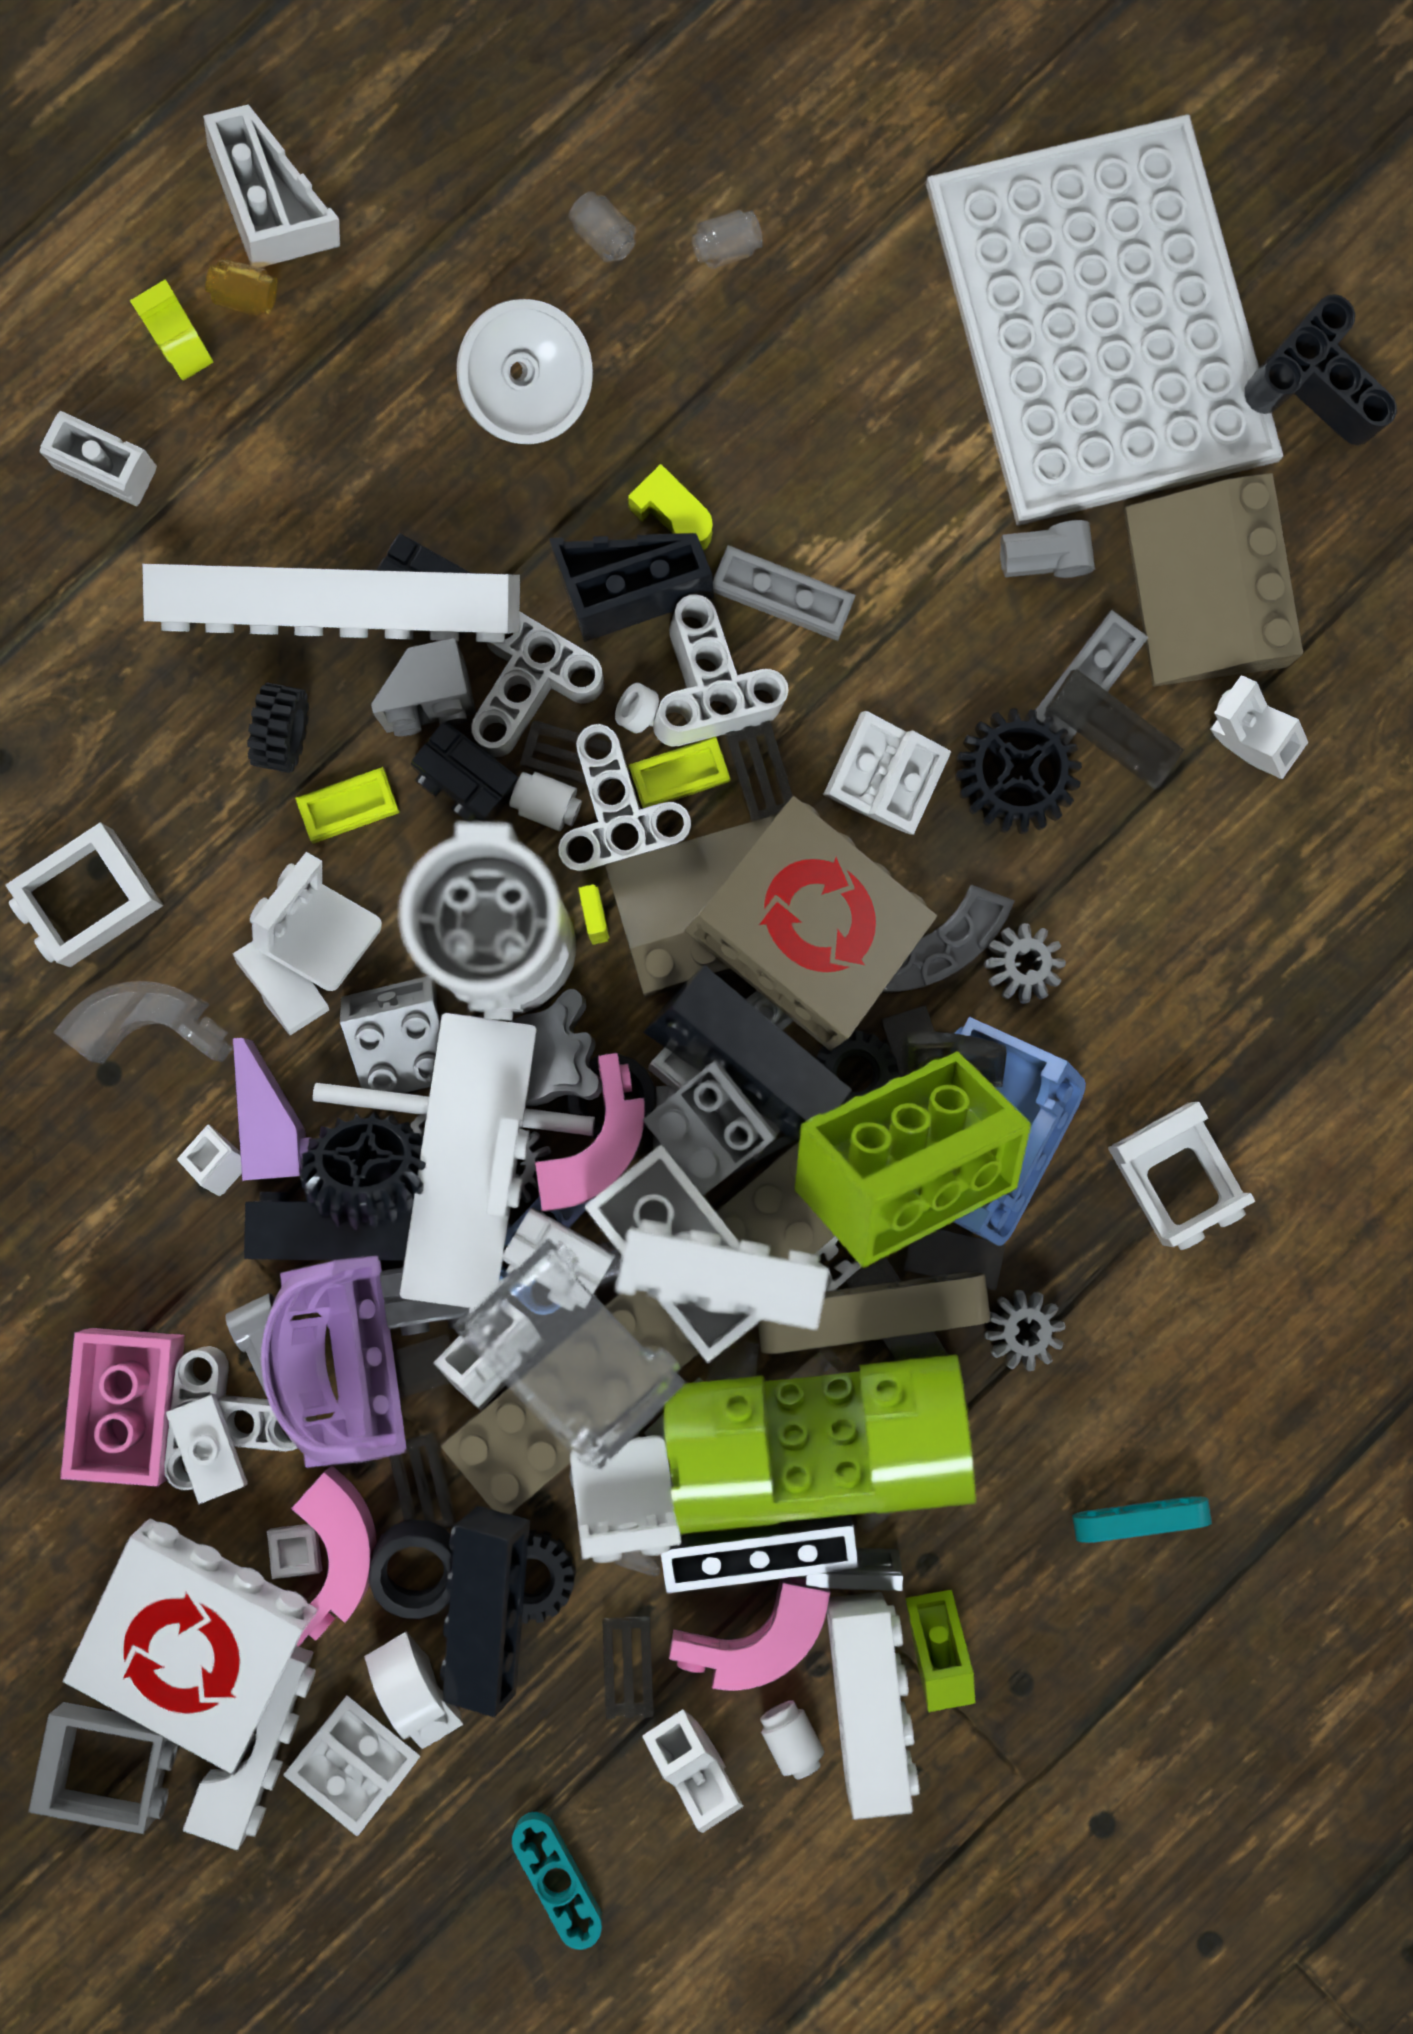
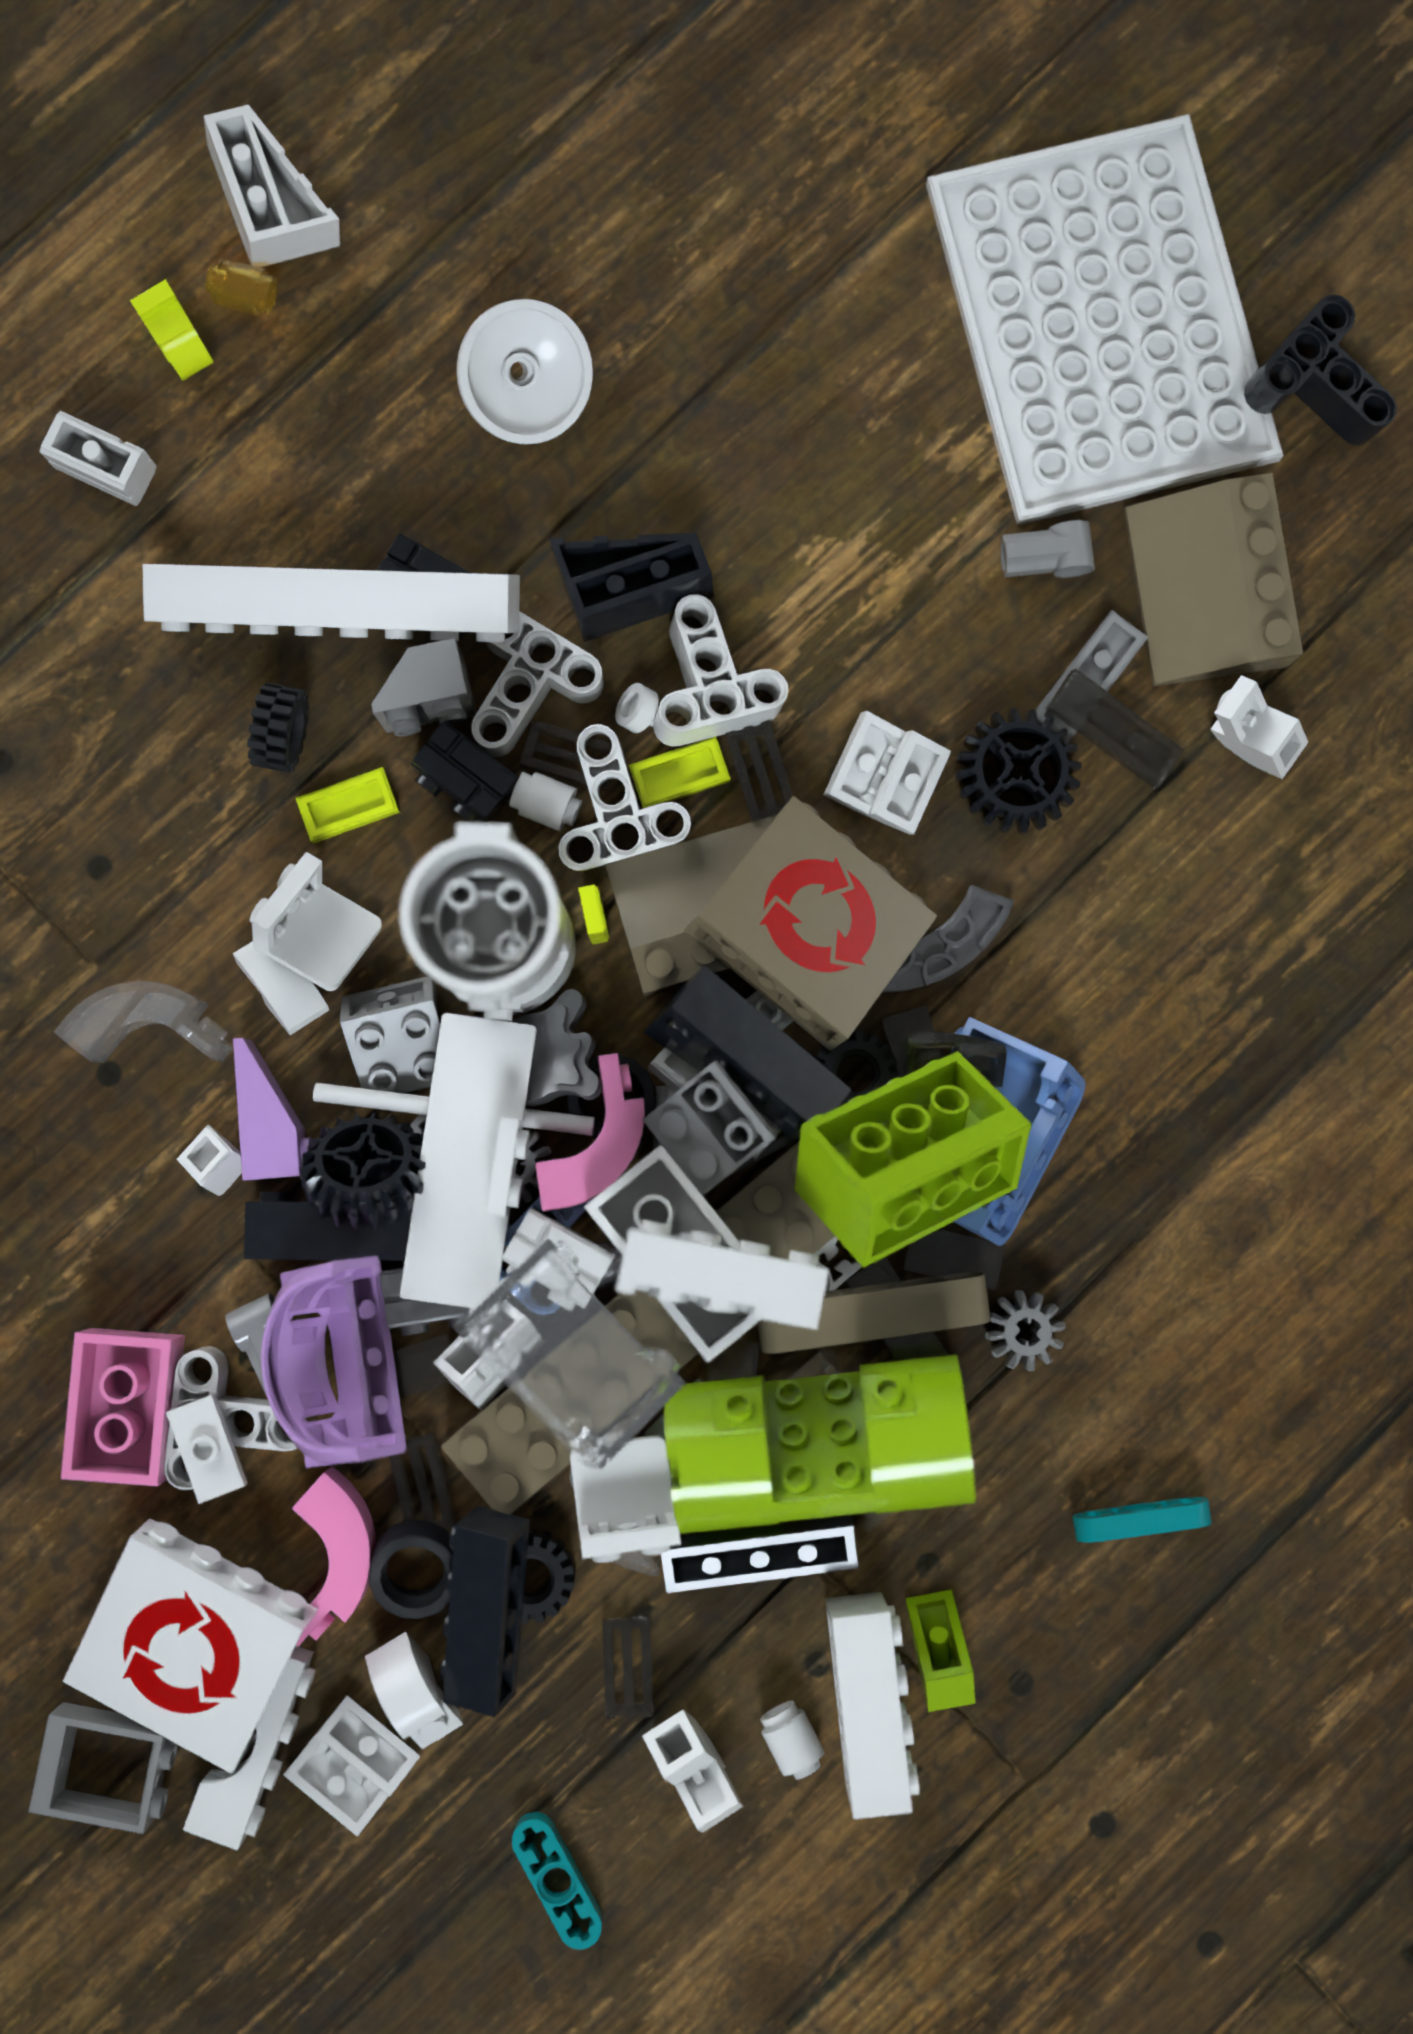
white window [5,822,164,967] -> none
white tile [267,1524,322,1579] -> none
clear brick [569,191,636,262] -> none
neon yellow leg [628,464,713,550] -> none
bright pink arch [669,1577,830,1690] -> none
clear brick [692,210,763,269] -> none
light grey tile [713,545,856,641] -> none
dark grey tile [805,1548,903,1591] -> none
light grey gear [984,924,1065,1004] -> none
white window [1108,1102,1255,1250] -> none

